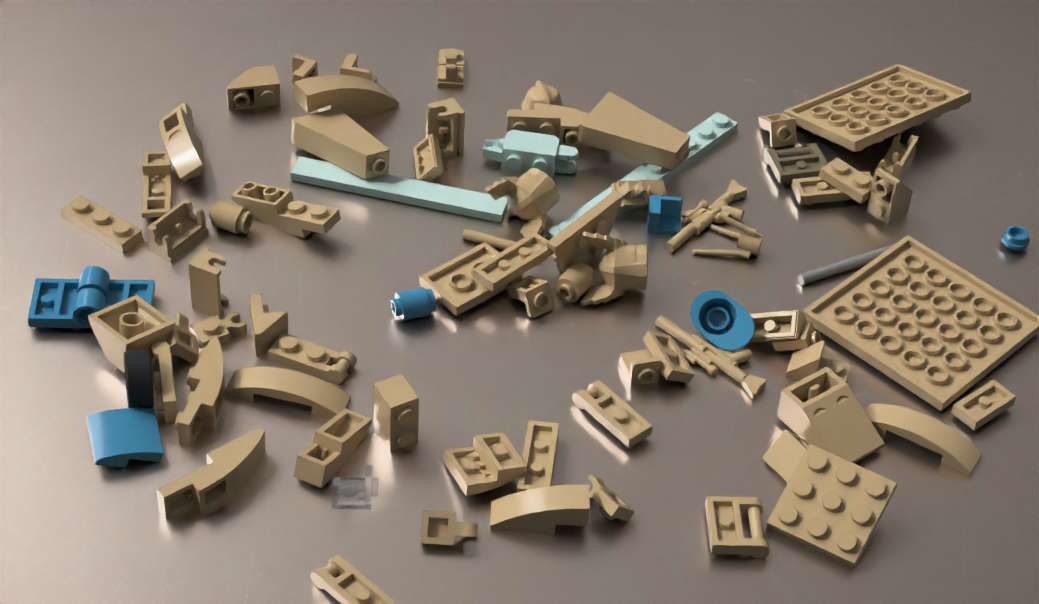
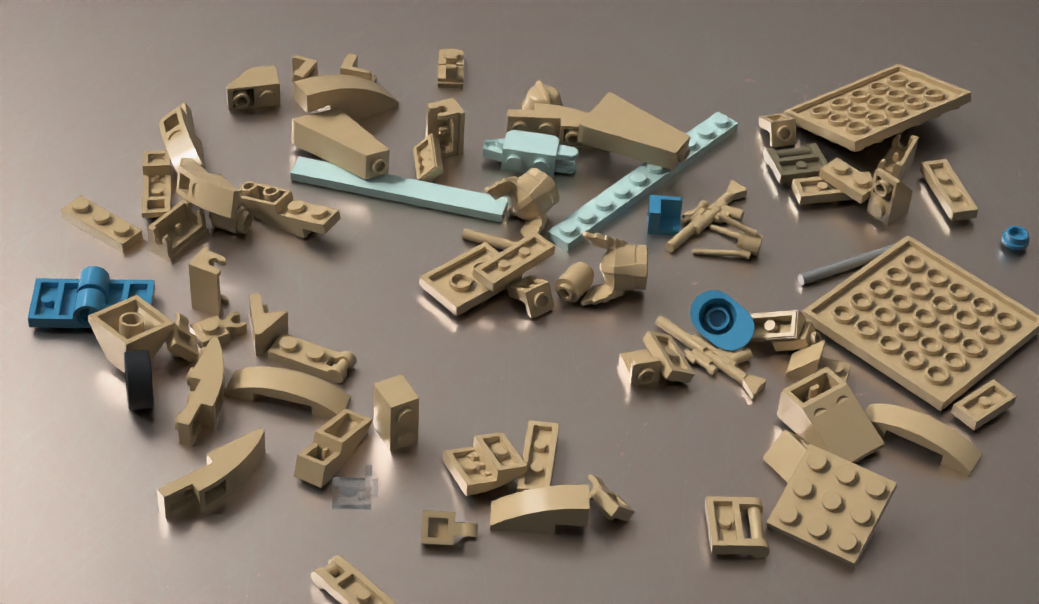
dark azure slope [87,408,164,468] -> none
tan plate [151,341,177,424] -> none
dark azure brick [391,287,436,321] -> none
tan wing [546,190,624,274] -> none
tan plate [572,380,653,448] -> none
tan plate [611,180,667,210] -> none
none -> tan slope [176,157,241,219]
none -> tan plate [920,159,978,221]

